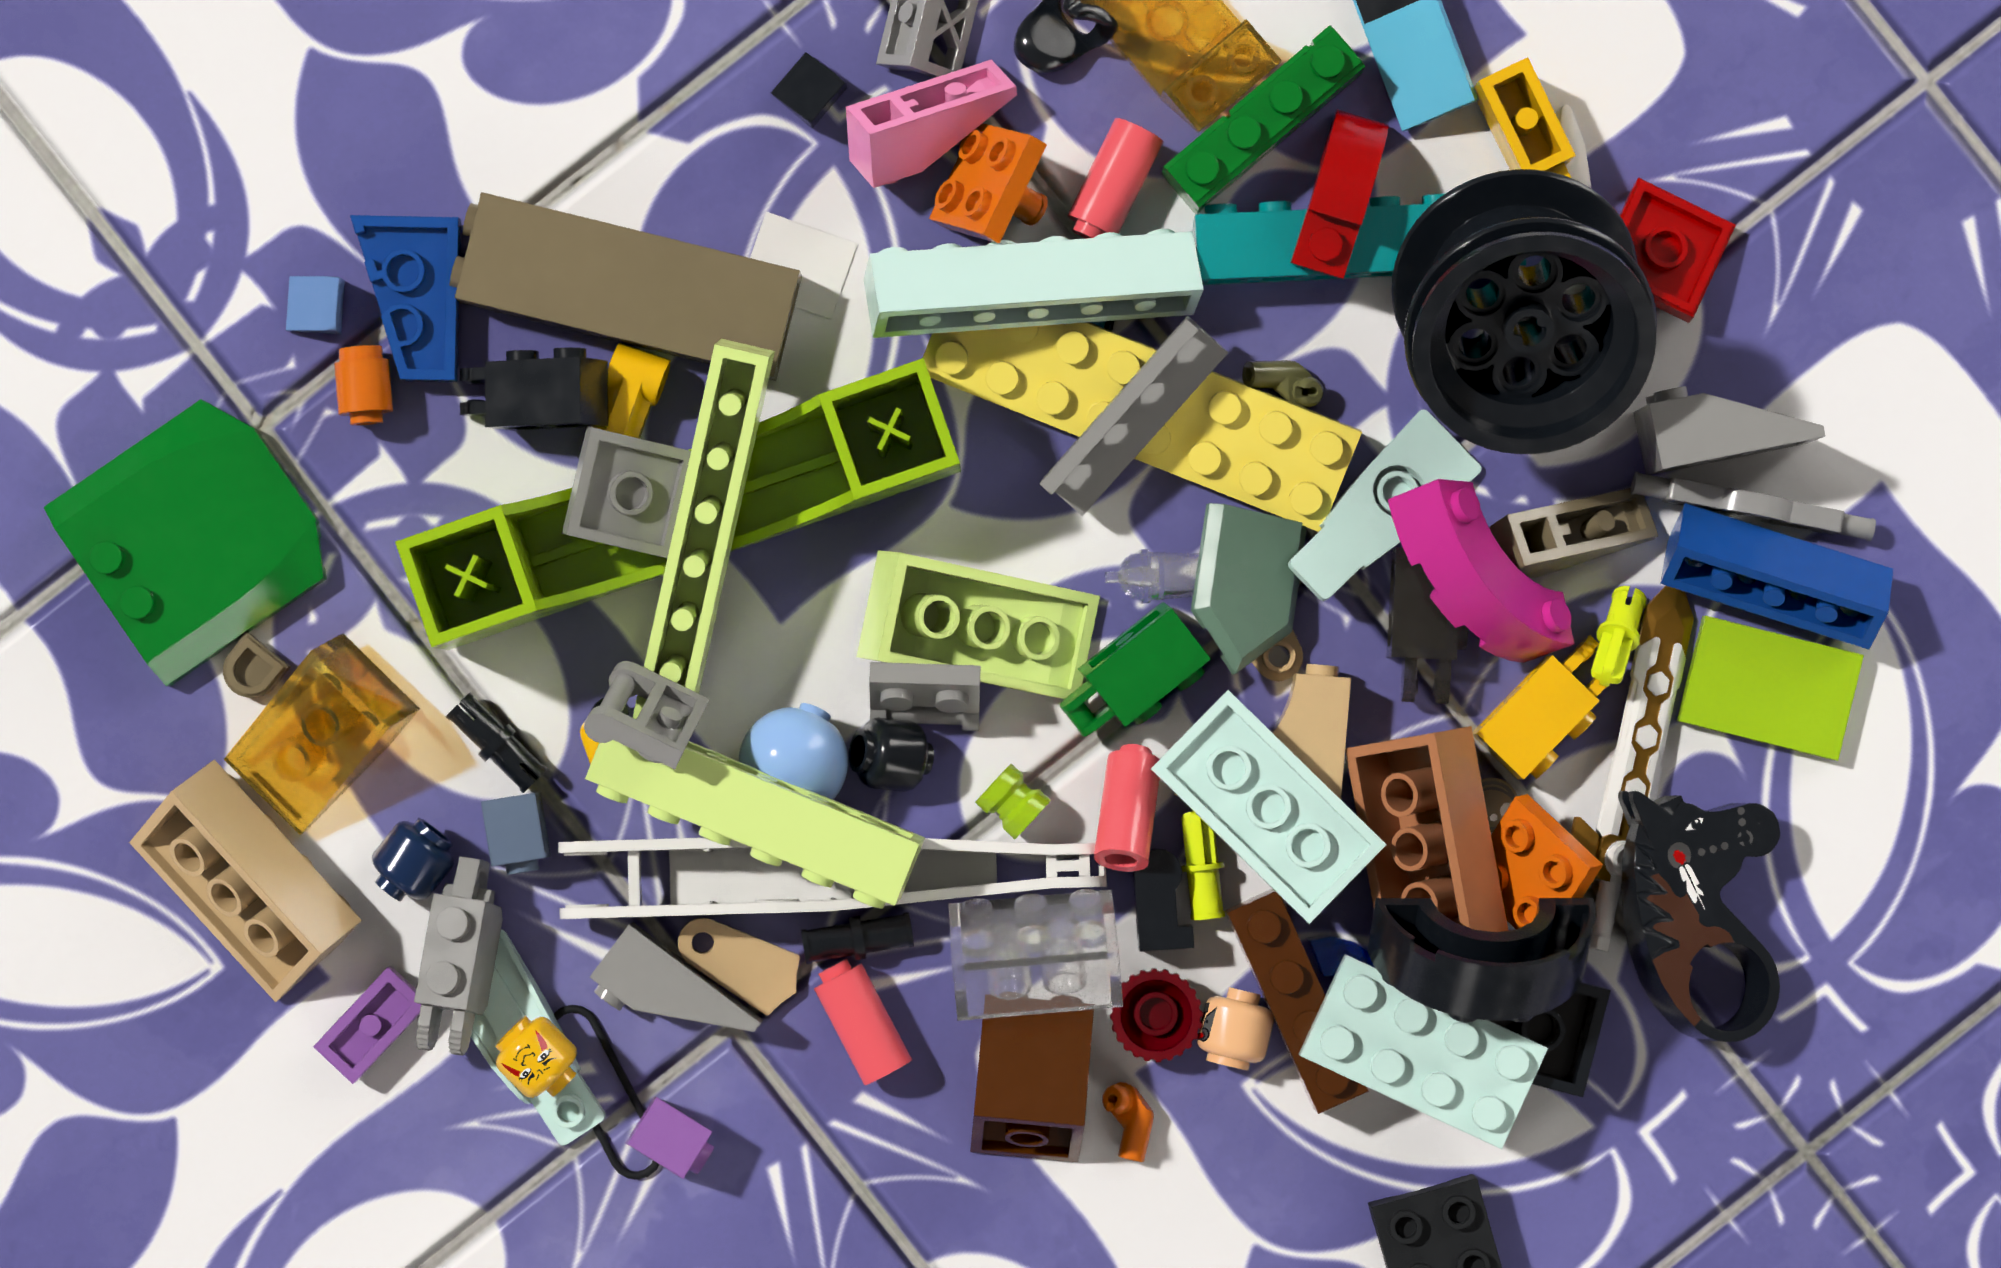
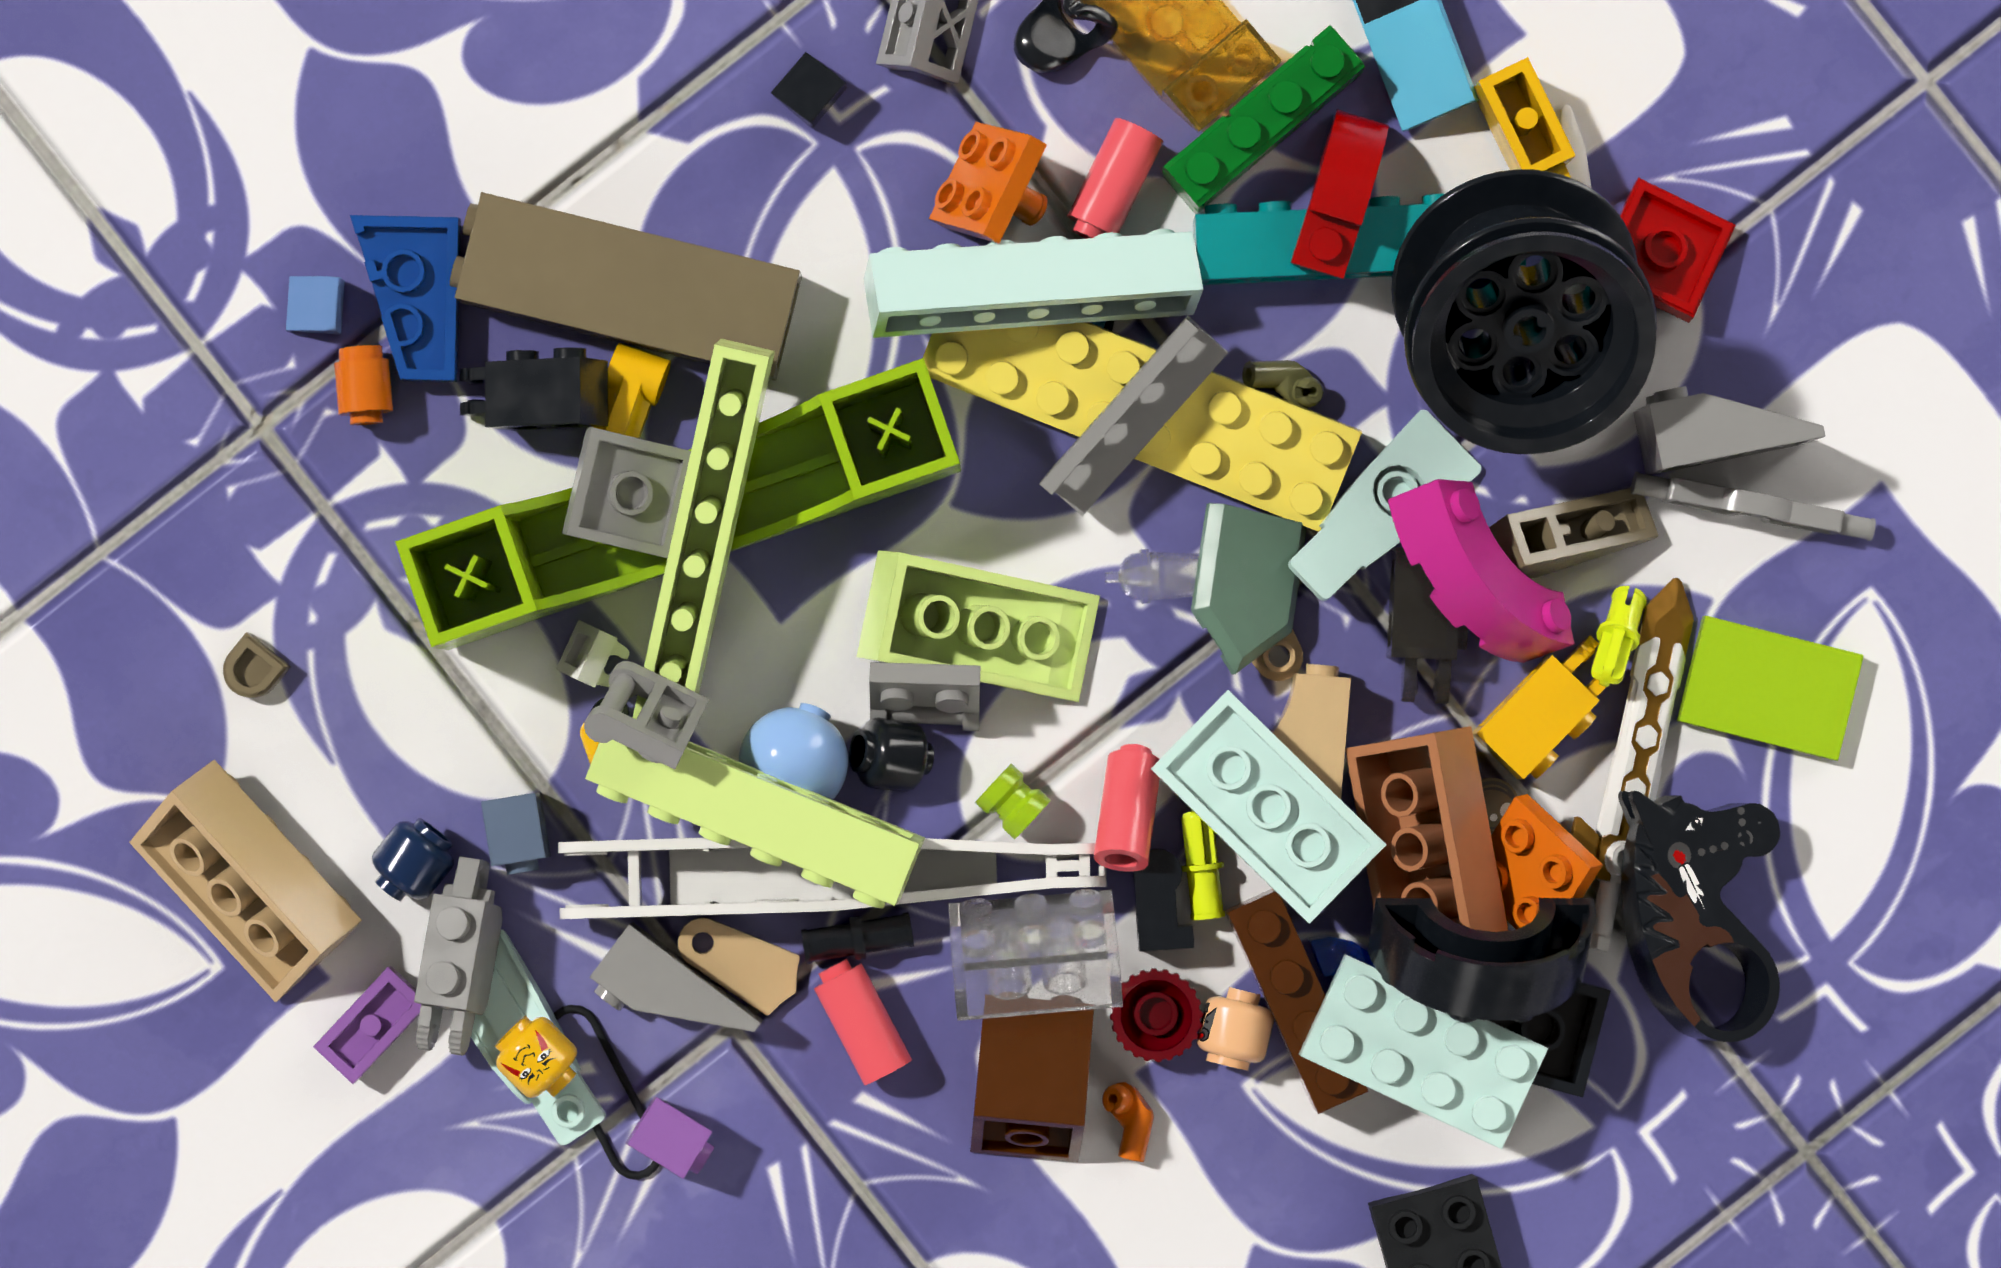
green wedge [44,399,327,687] -> none
clear yellow slope [224,633,420,835] -> none
black pin [446,692,548,793] -> none
white sticker [750,212,858,320] -> none
bright pink slope [846,59,1017,188] -> none
green brick [1059,602,1211,737] -> none
blue brick [1660,503,1893,650] -> none
none -> white tile [556,620,630,688]

